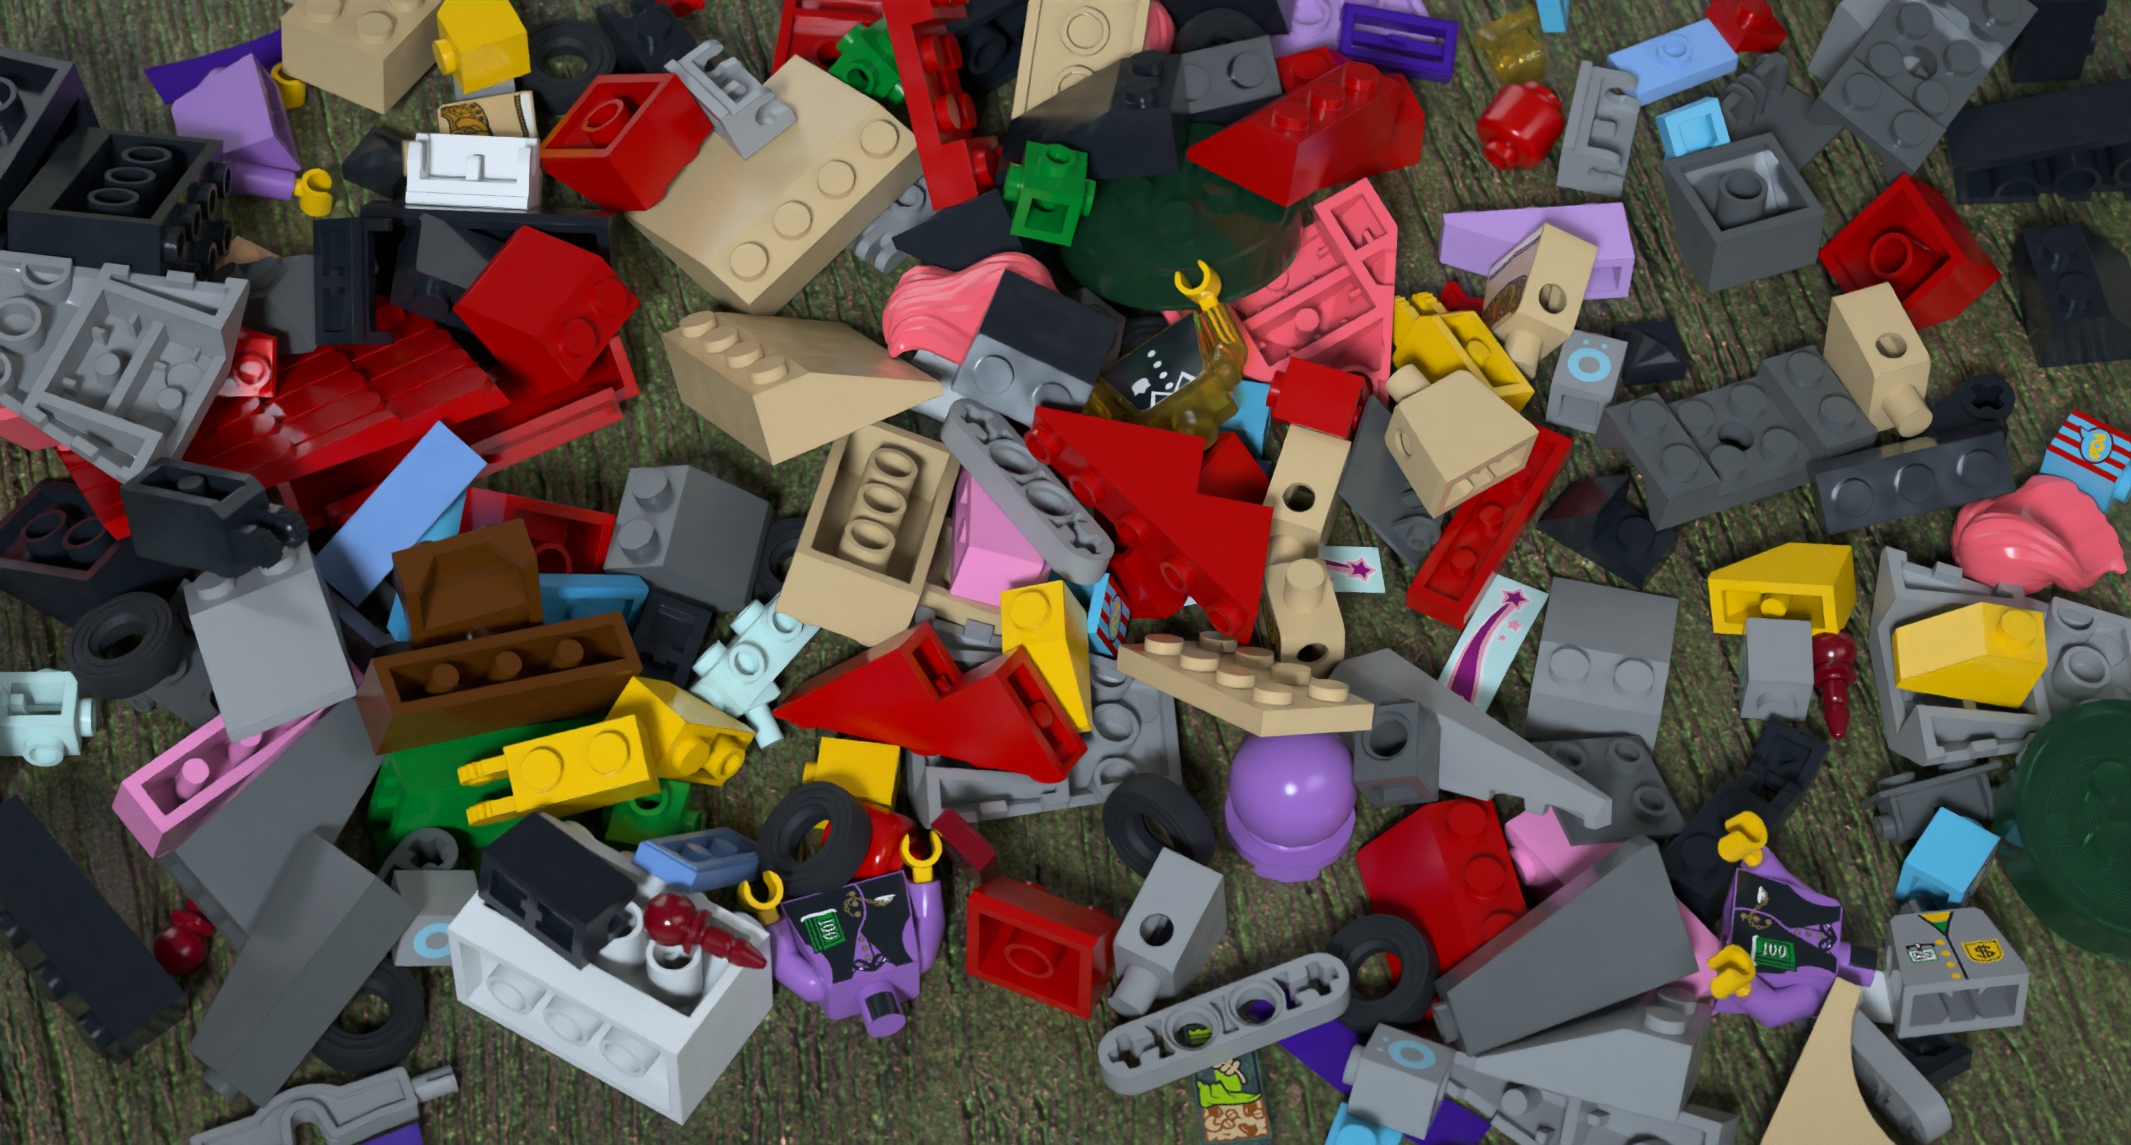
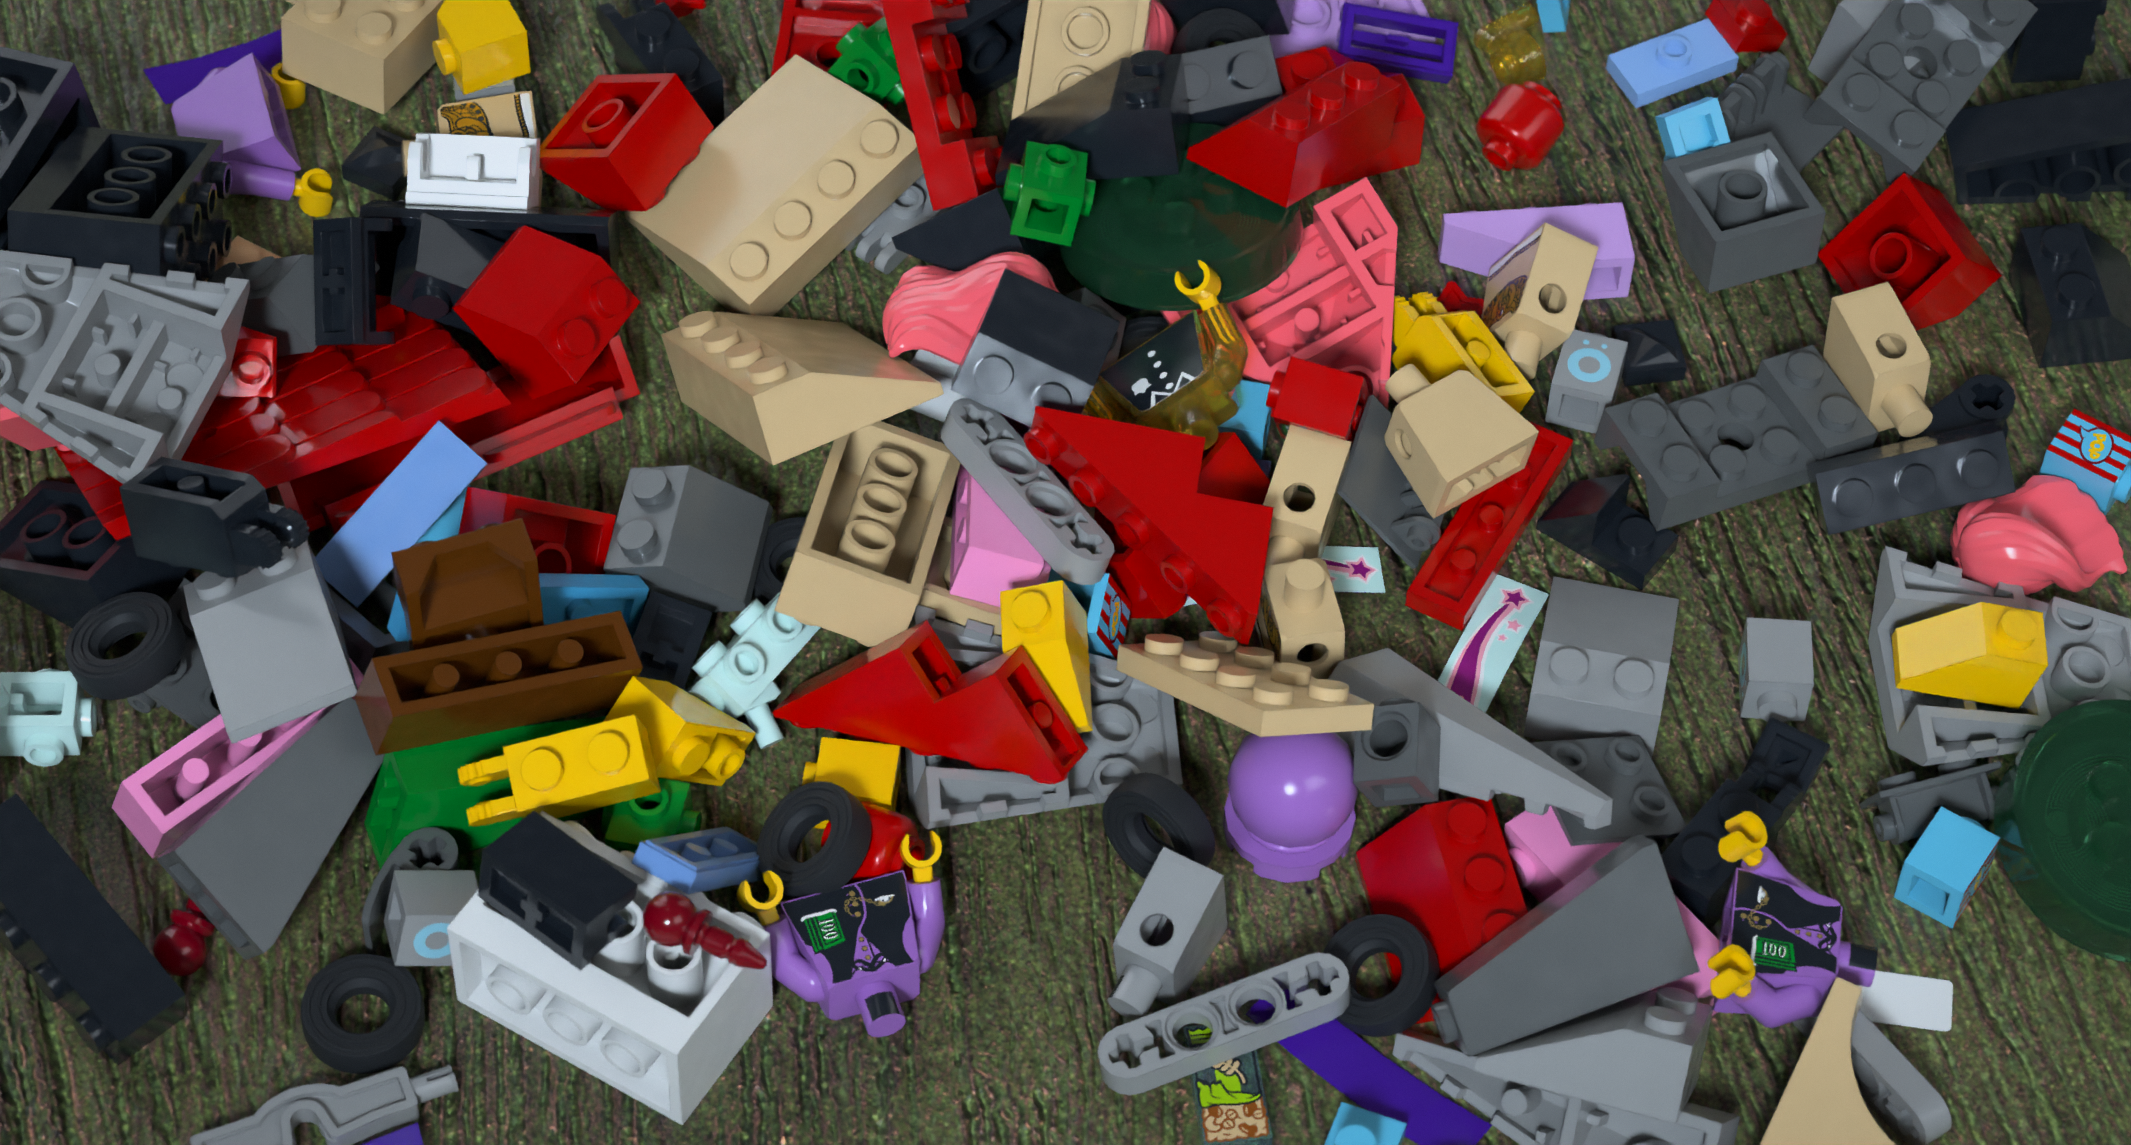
dark grey slope [187,830,420,1109] -> none
black tyre [514,19,618,115] -> none
light grey hinge [664,39,798,160] -> none
dark red tile [931,807,1000,887] -> none
red slope [966,875,1123,1021] -> none
light grey brick [1343,1023,1457,1140] -> none
light grey hinge [1556,60,1641,198] -> none
yellow slope [1708,542,1857,636] -> none
dark red bar [1812,629,1857,740] -> none
light grey torso [1883,896,2030,1038] -> none
black tile [1886,1031,1973,1088] -> none

